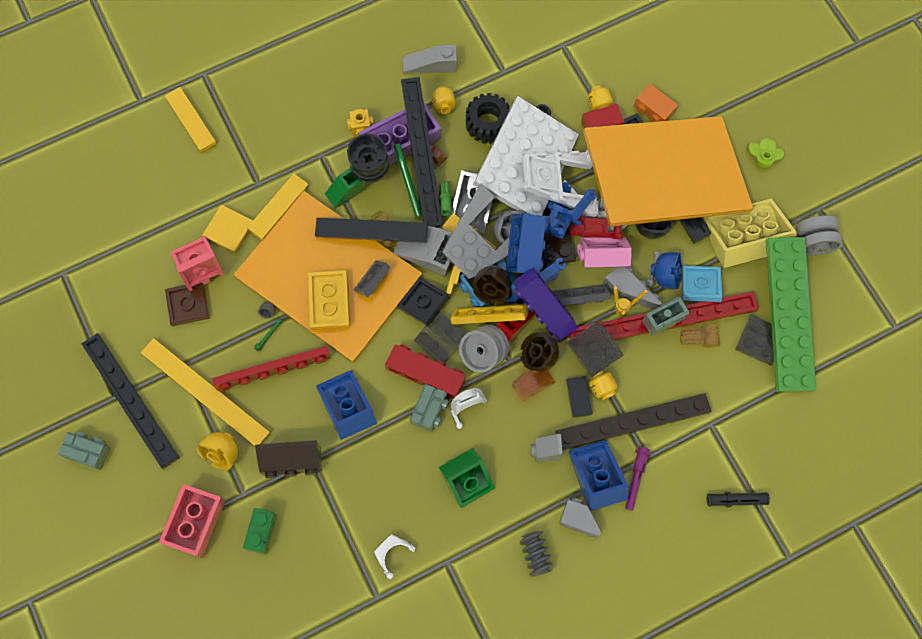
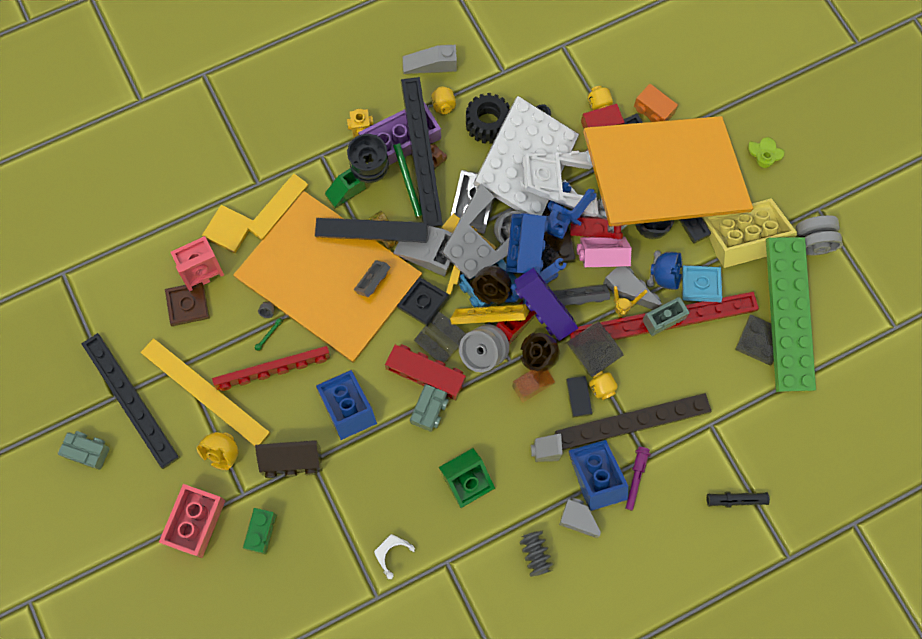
yellow tile [164,87,216,153] -> none
yellow plate [308,270,350,330] -> none
bright green axle [439,181,453,217] -> none
white helmet [451,388,487,429] -> none
clear yellow piece [680,325,720,348] -> none

